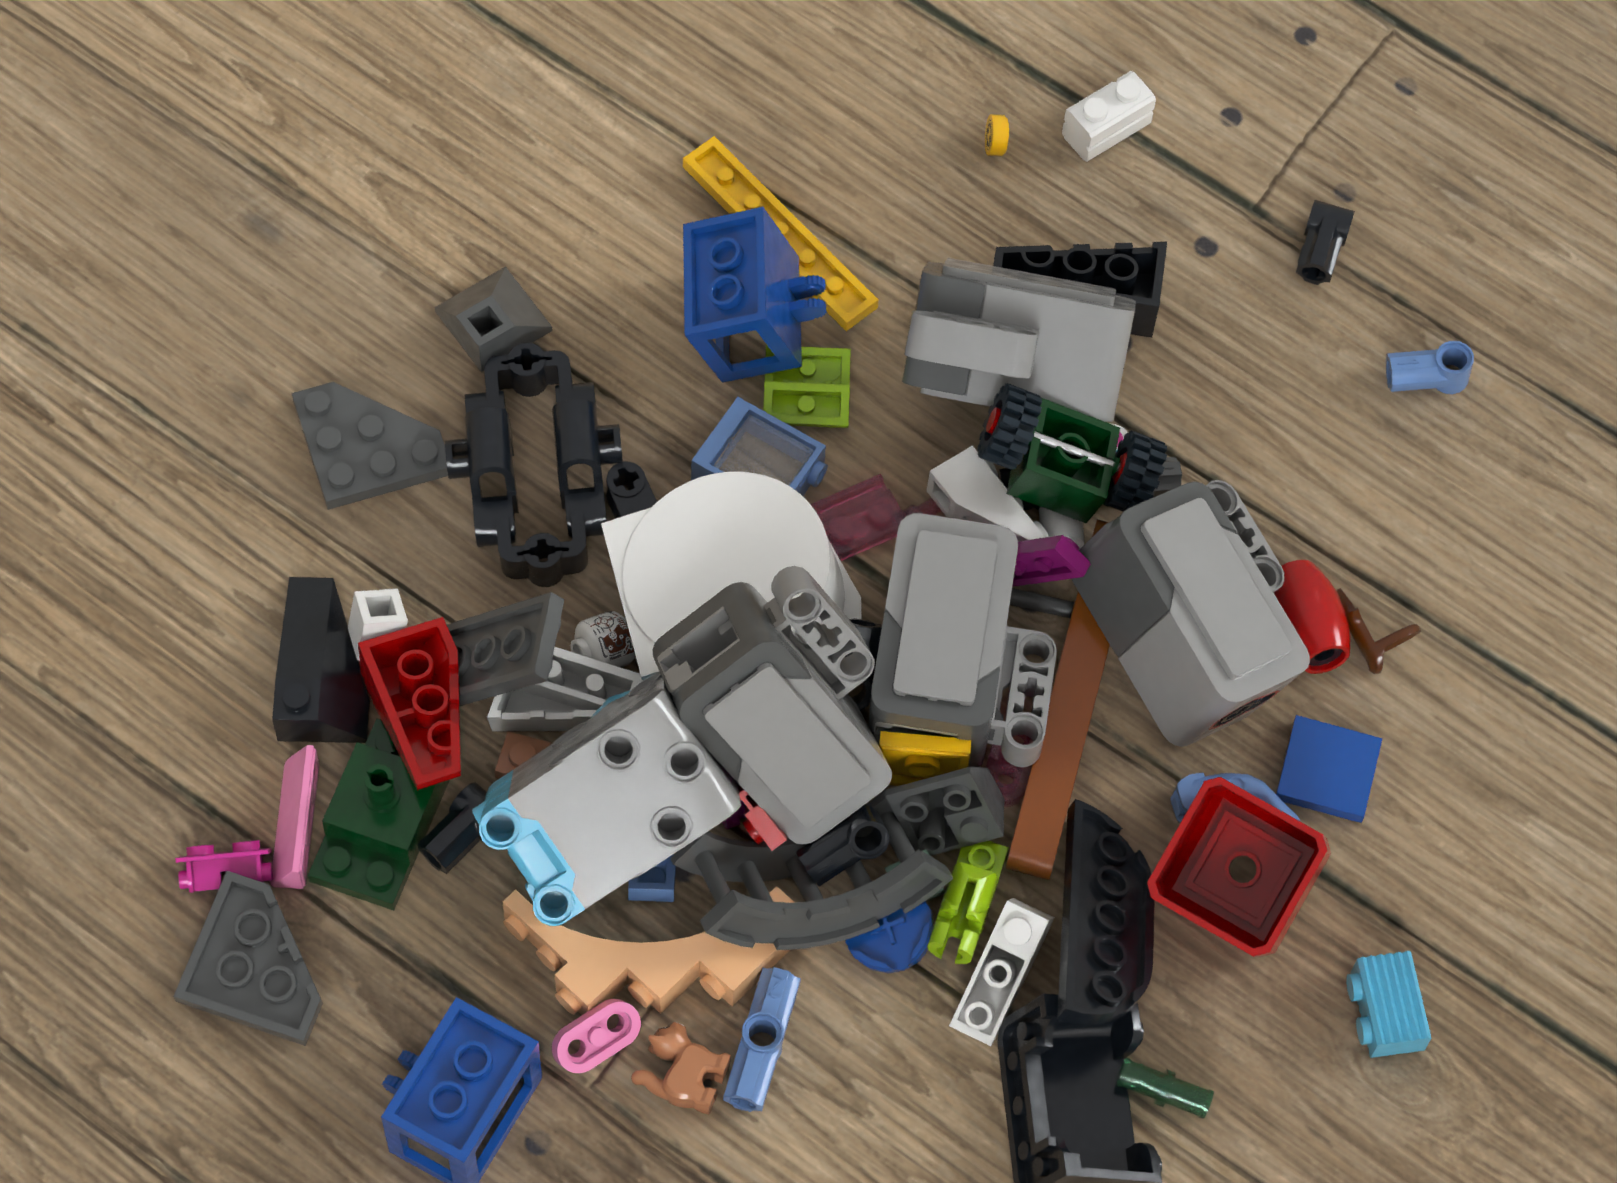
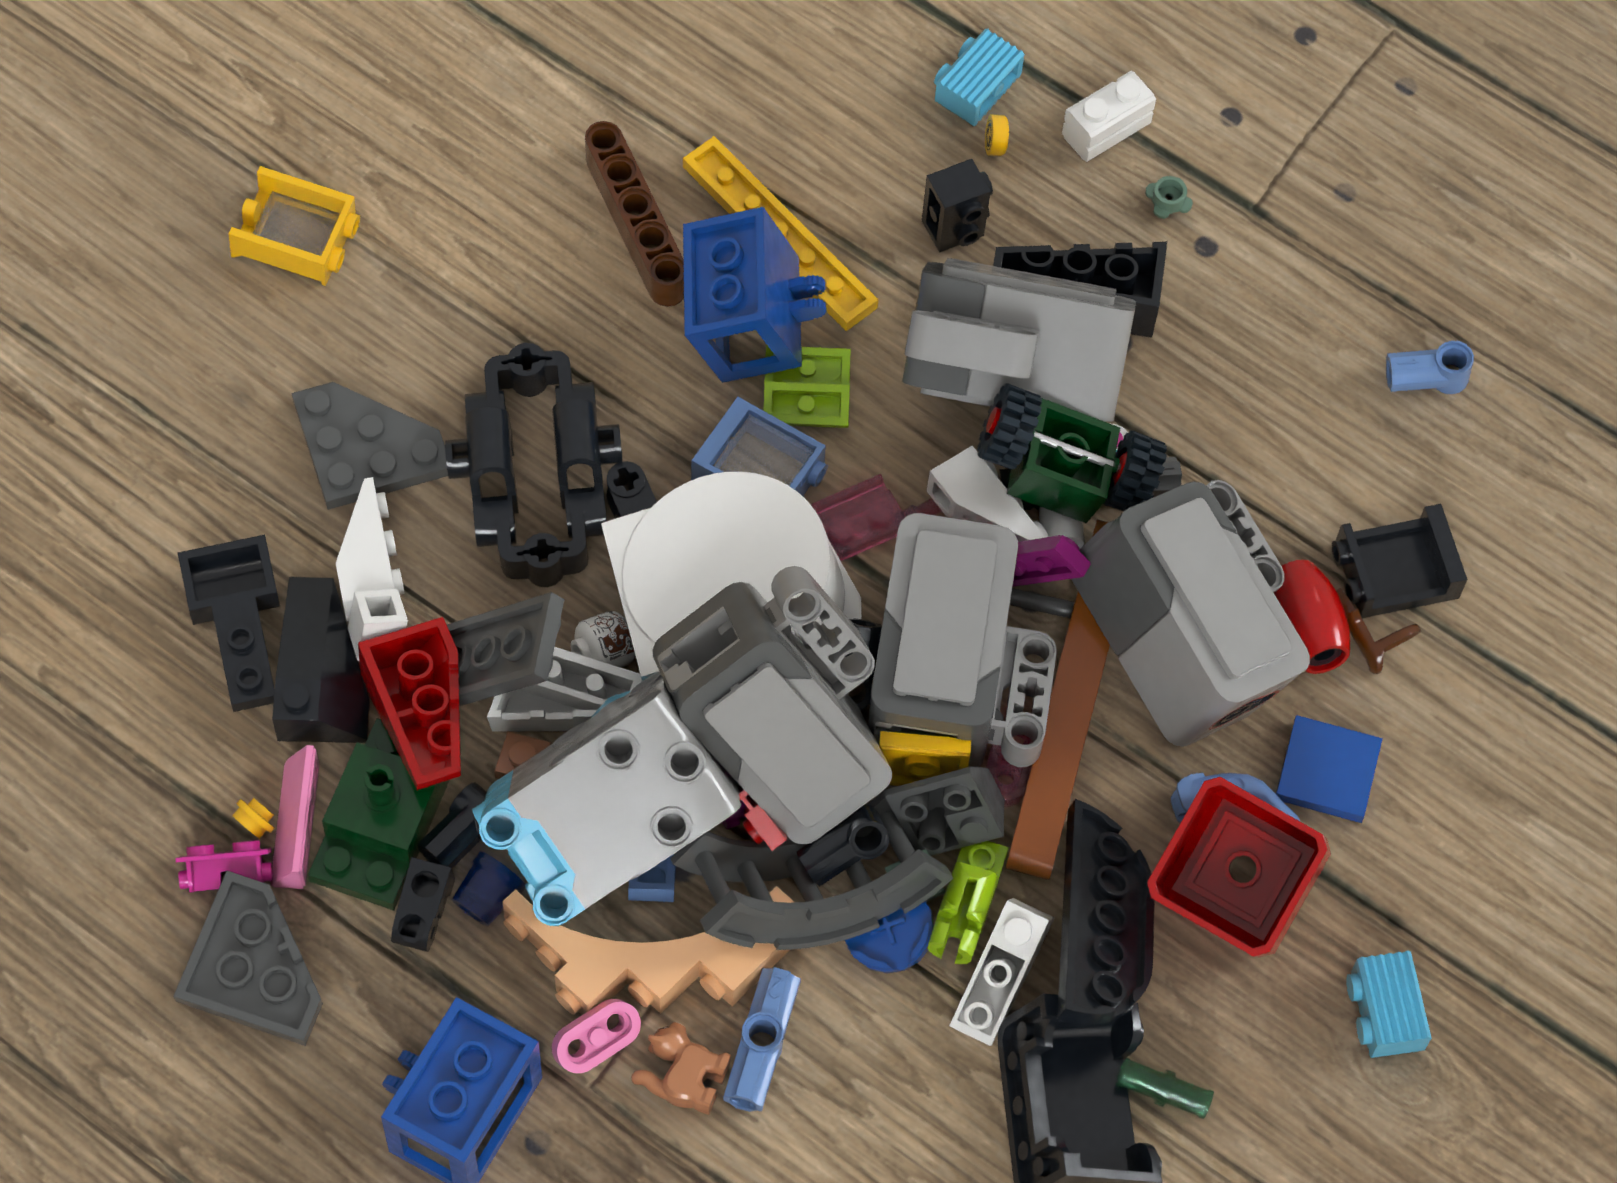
dark grey slope [435,266,552,372] -> none
black piece [1296,200,1355,285] -> none
none -> black plate [178,534,280,712]
none -> yellow window [228,166,360,286]
none -> yellow plate [232,798,275,839]
none -> white slope [336,477,405,621]
none -> black leg [391,857,455,952]
none -> clear blue piece [451,851,525,927]
none -> reddish brown beam [585,121,684,307]
none -> black brick [922,159,993,253]
none -> medium azure brick [934,29,1025,126]
none -> sand green plate [1145,176,1193,219]
none -> black panel [1332,504,1468,618]

